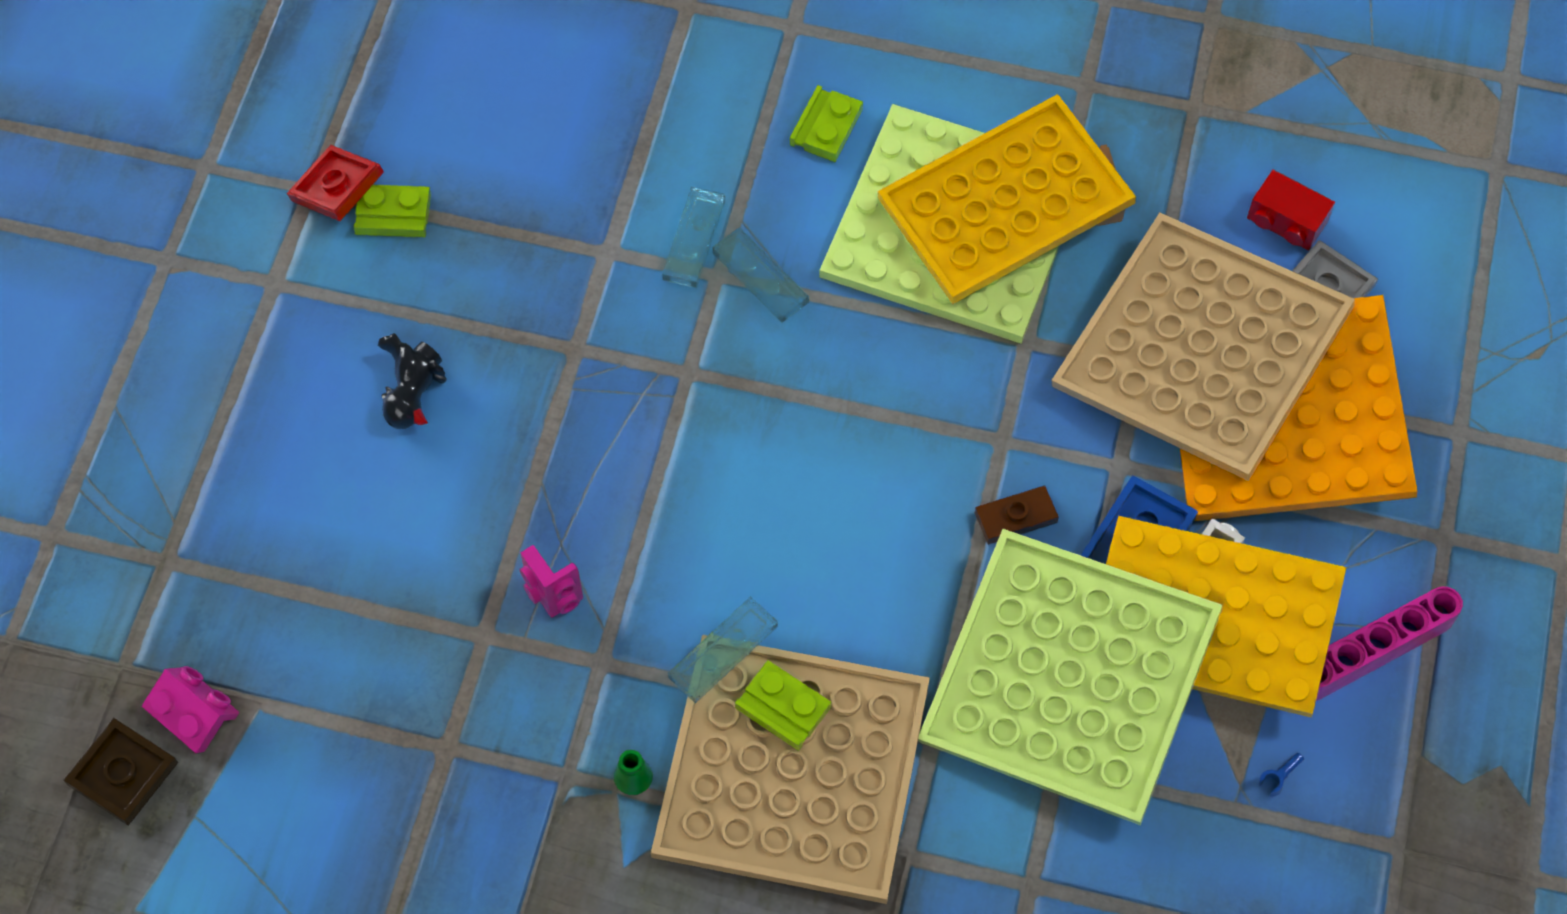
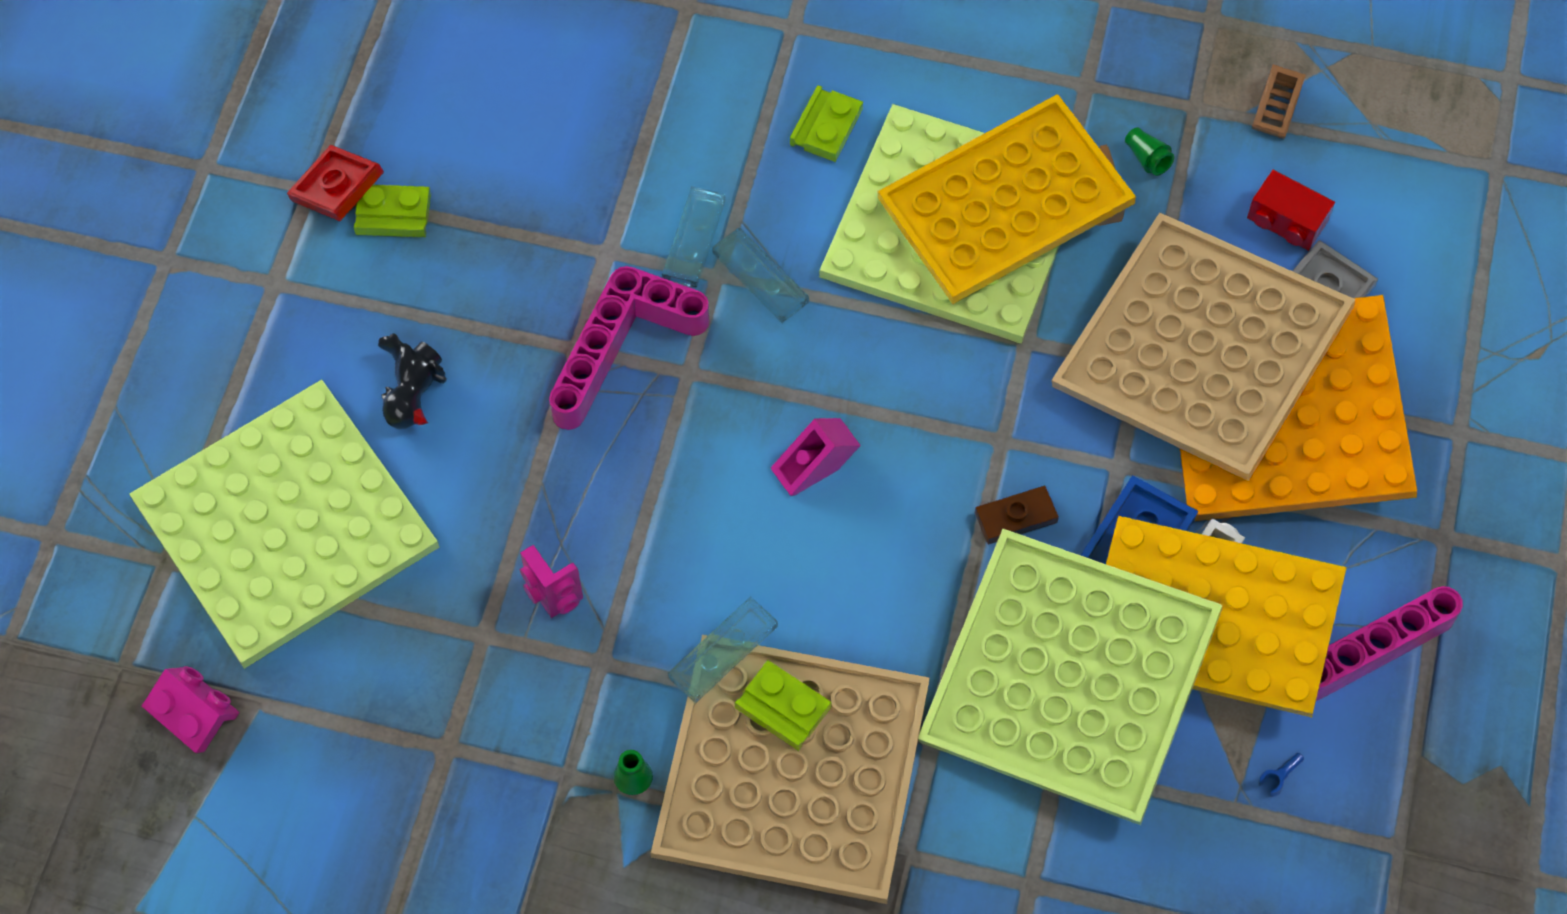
dark brown plate [64,718,178,826] -> none
none -> yellowish green plate [129,380,440,669]
none -> dark pink beam [549,266,710,430]
none -> dark pink slope [771,418,861,496]
none -> green cone [1125,127,1175,176]
none -> medium nougat slope [1251,64,1306,139]

